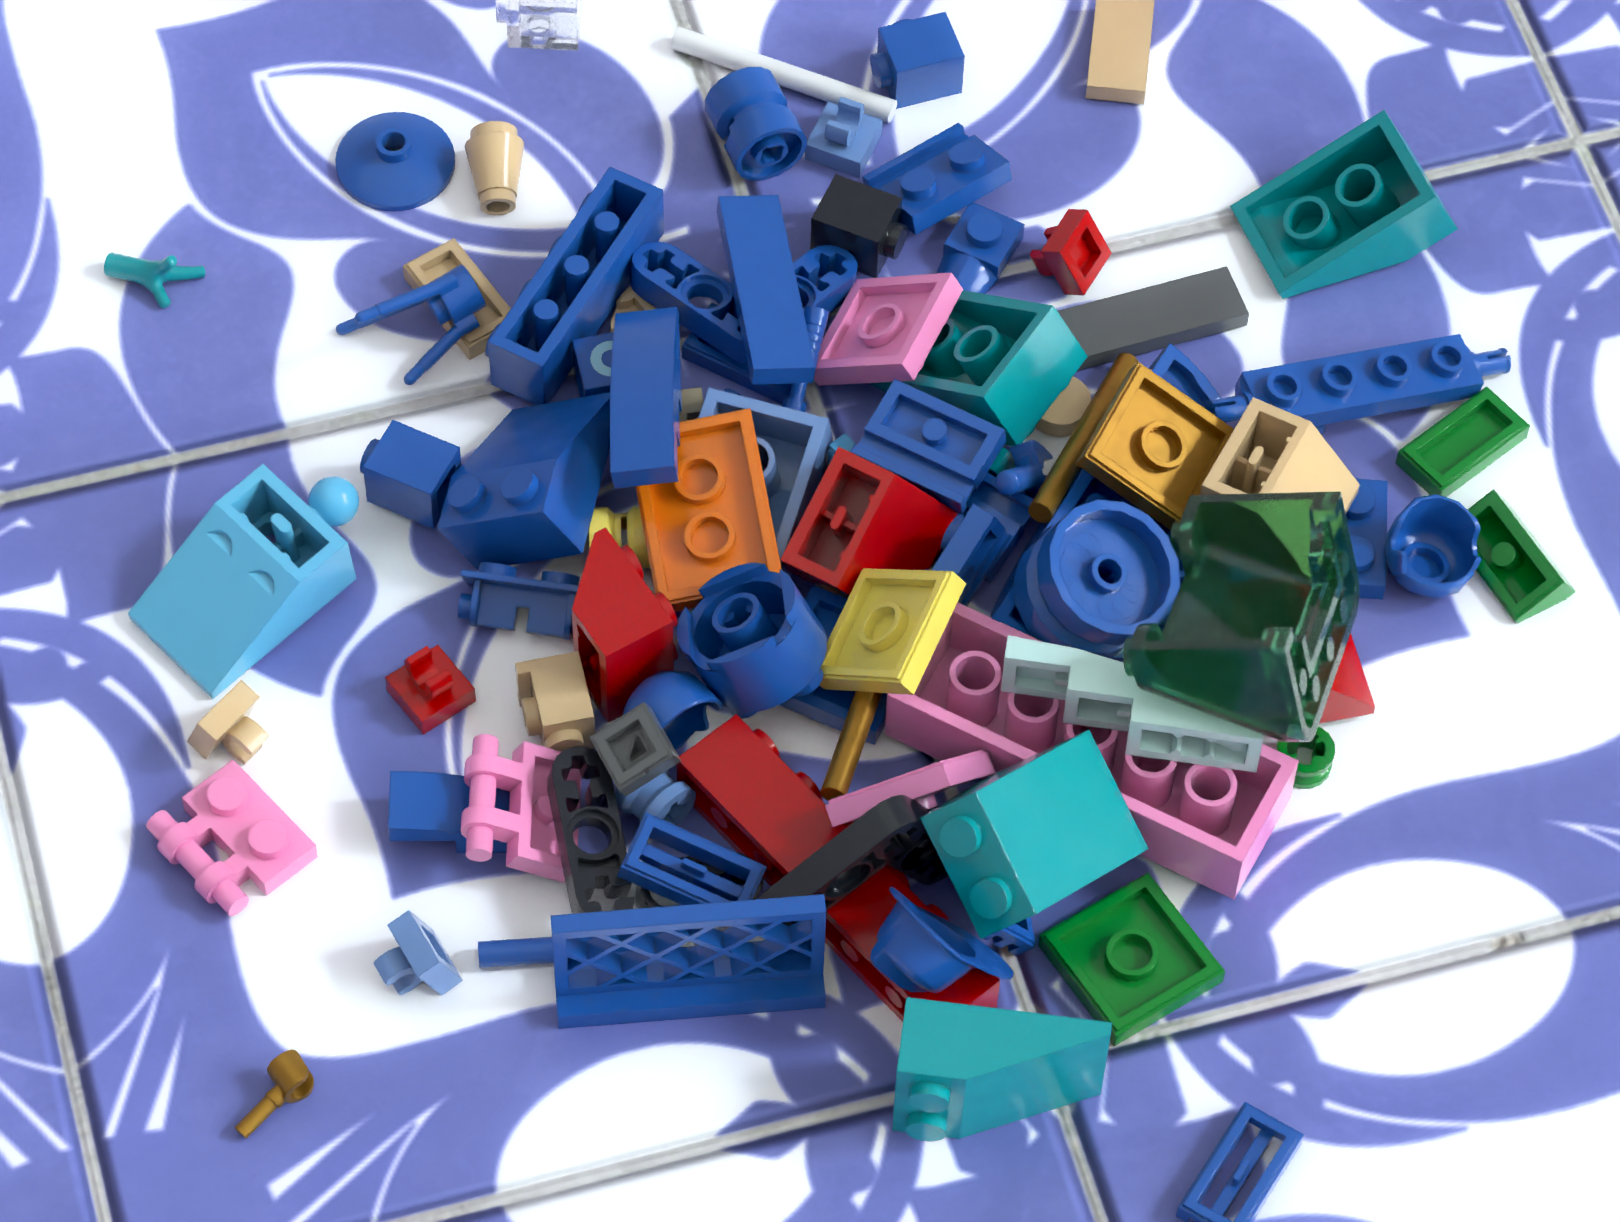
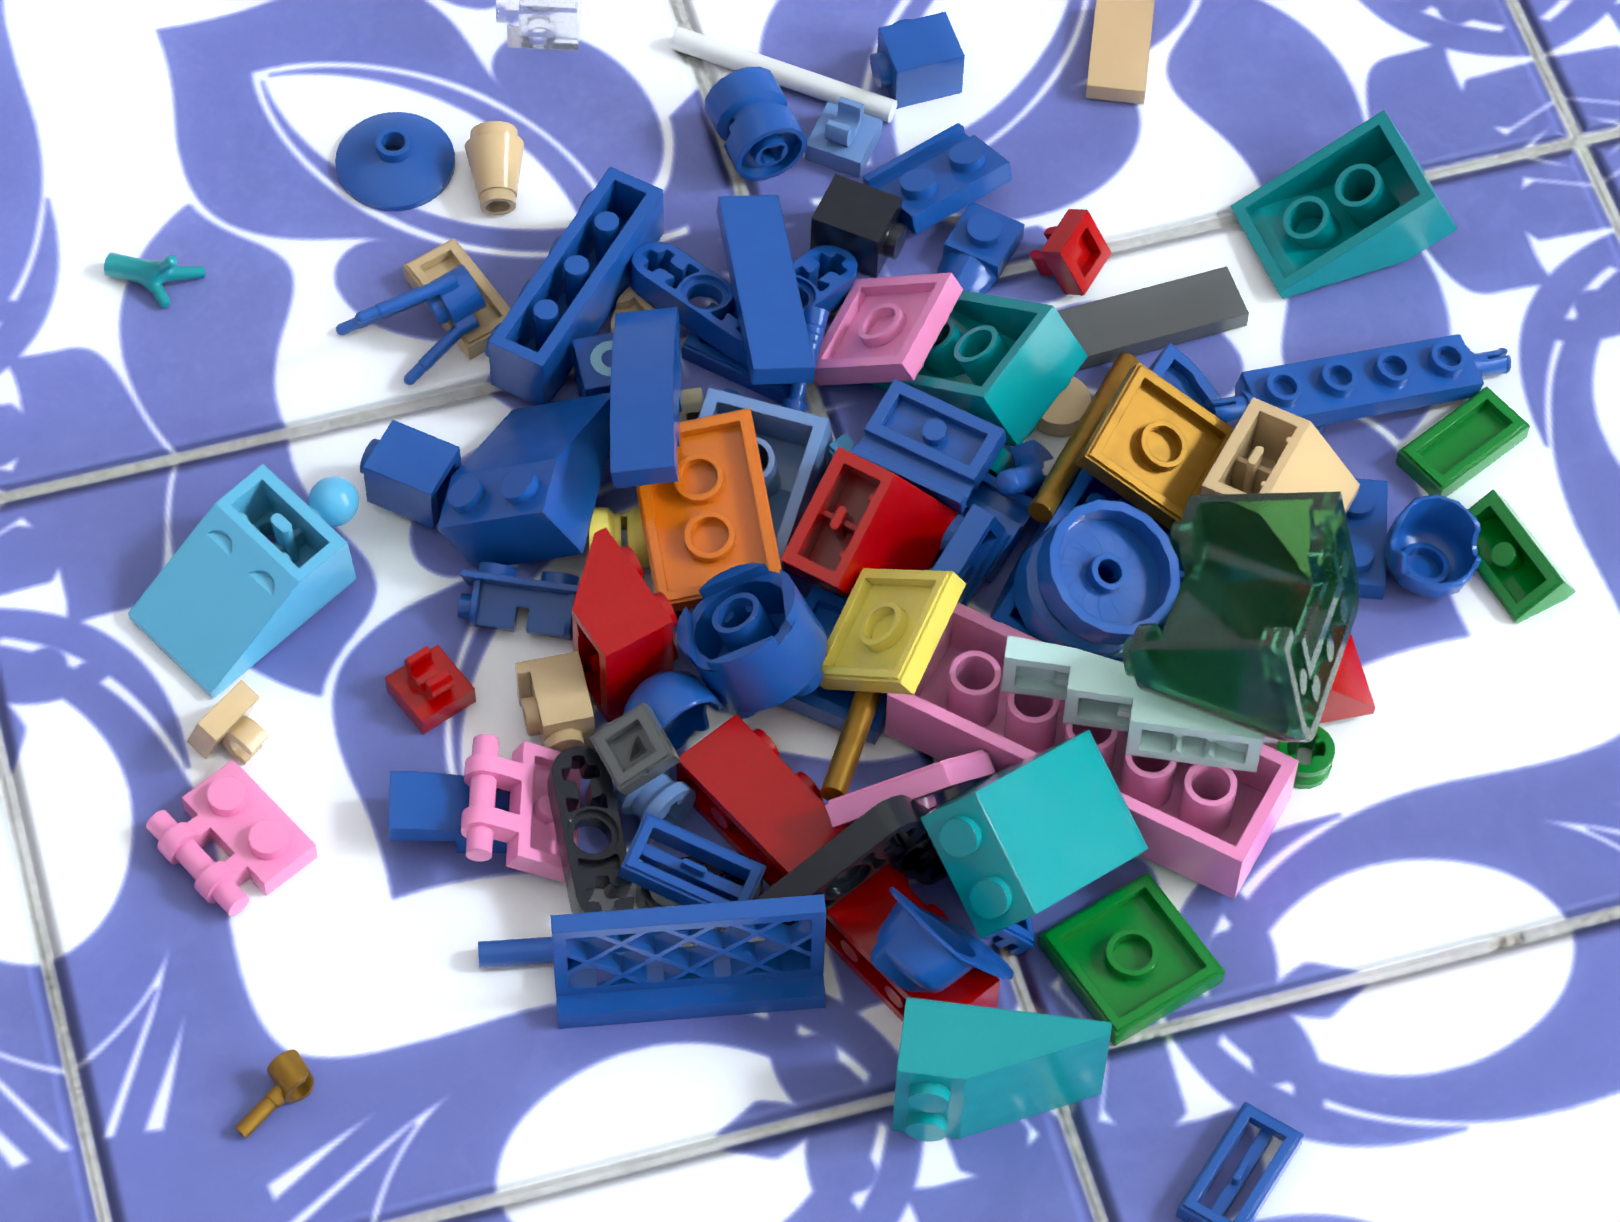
medium blue tile [373,910,463,996] -> none

